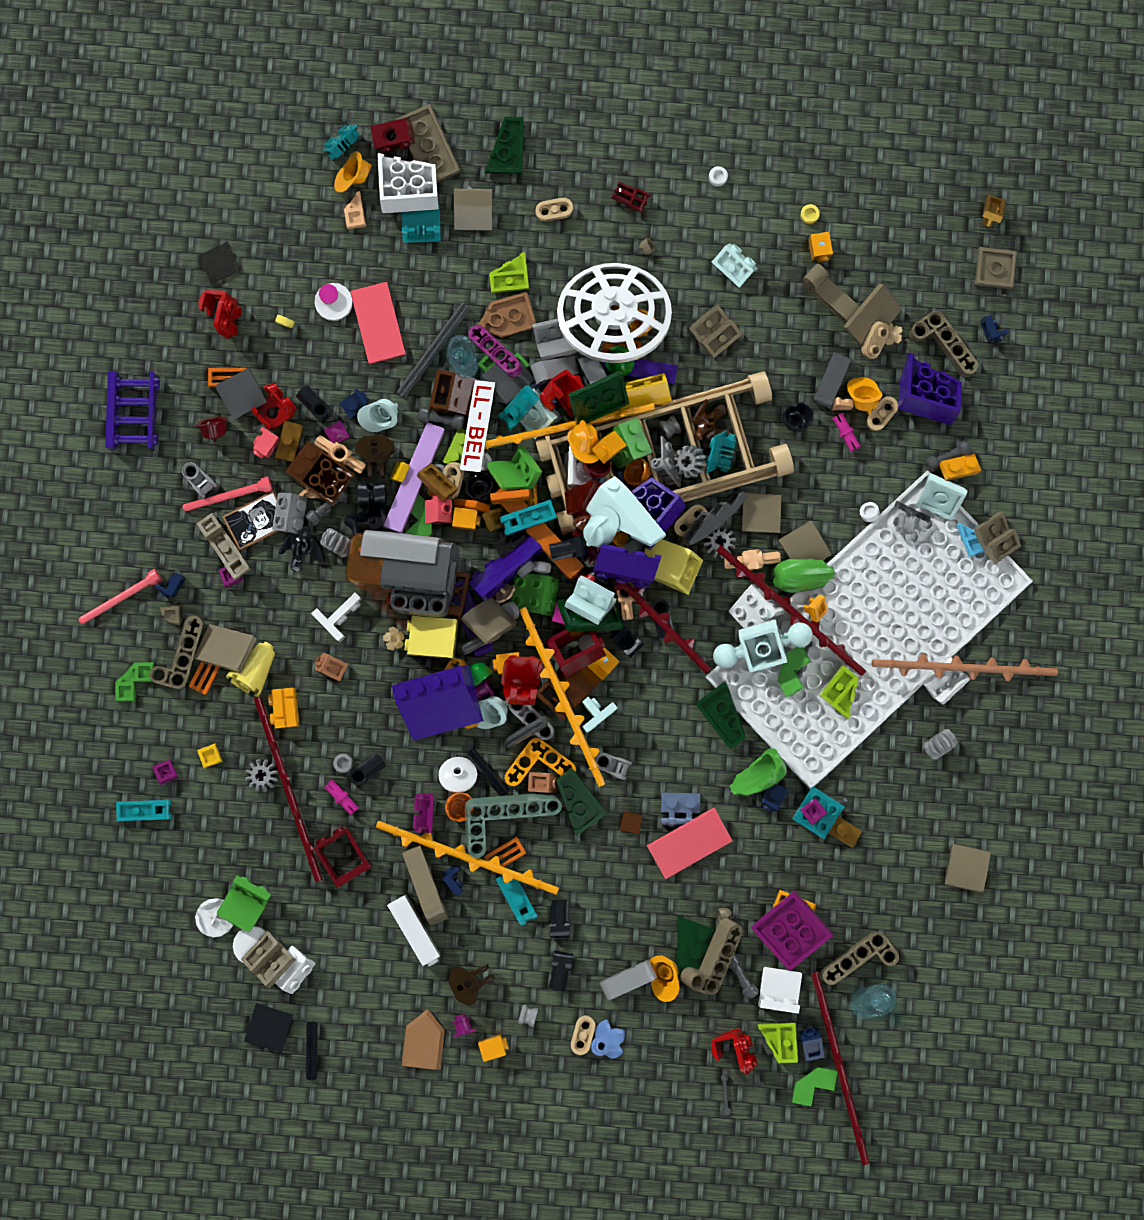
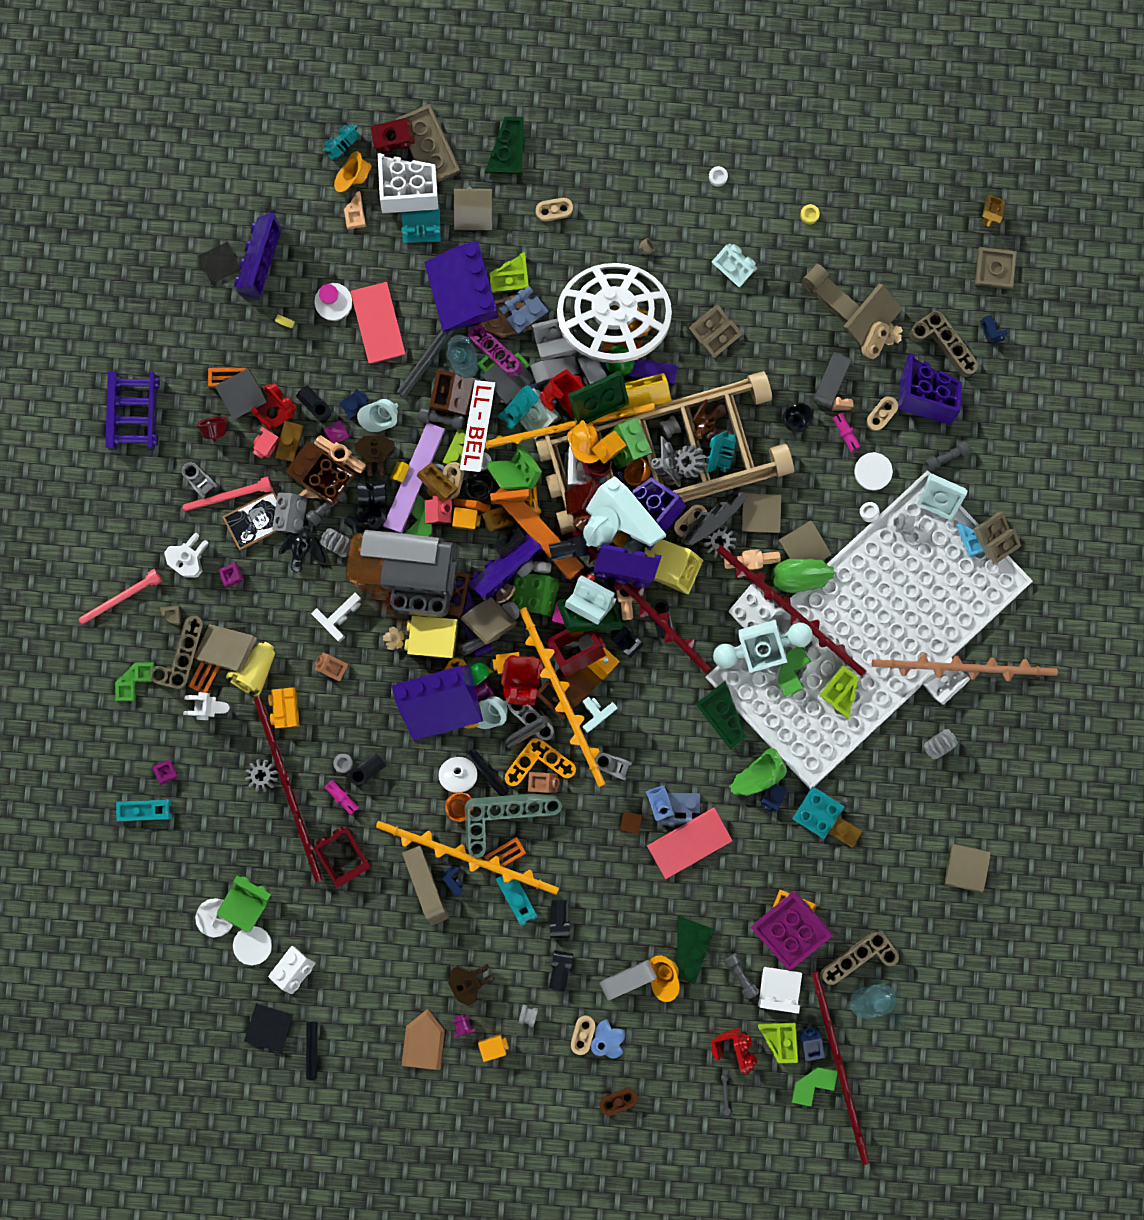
dark blue bracket [155,573,186,599] -> none
dark tan slope [197,513,251,580] -> none
yellow tile [197,743,223,768] -> none
red piece [198,290,242,339] -> none
dark tan slope [241,931,296,988] -> none
white slope [387,894,440,967] -> none
magenta hinge [413,793,434,833] -> none
teal plate [500,500,557,536] -> none
dark green wing [556,767,607,837] -> none
dark red arm [611,181,651,213] -> none
dark tan beam [680,918,743,995] -> none
dark tan hinge [717,908,732,922] -> none
magenta tile [800,798,827,825] -> none
light orange tile [803,595,828,622] -> none
light orange brick [808,232,833,263] -> none
light orange piece [847,377,882,414] -> none
black sticker [894,500,930,523] -> none
light orange plate [939,454,981,481] -> none
none -> white hinge [164,533,209,578]
none -> white hinge [183,692,229,720]
none -> dark purple slope [234,213,282,300]
none -> dark purple slope [424,241,498,332]
none -> sand blue plate [499,286,548,335]
none -> reddish brown plate [599,1088,637,1116]
none -> medium blue bracket [646,786,674,821]
none -> white tile [854,452,893,491]

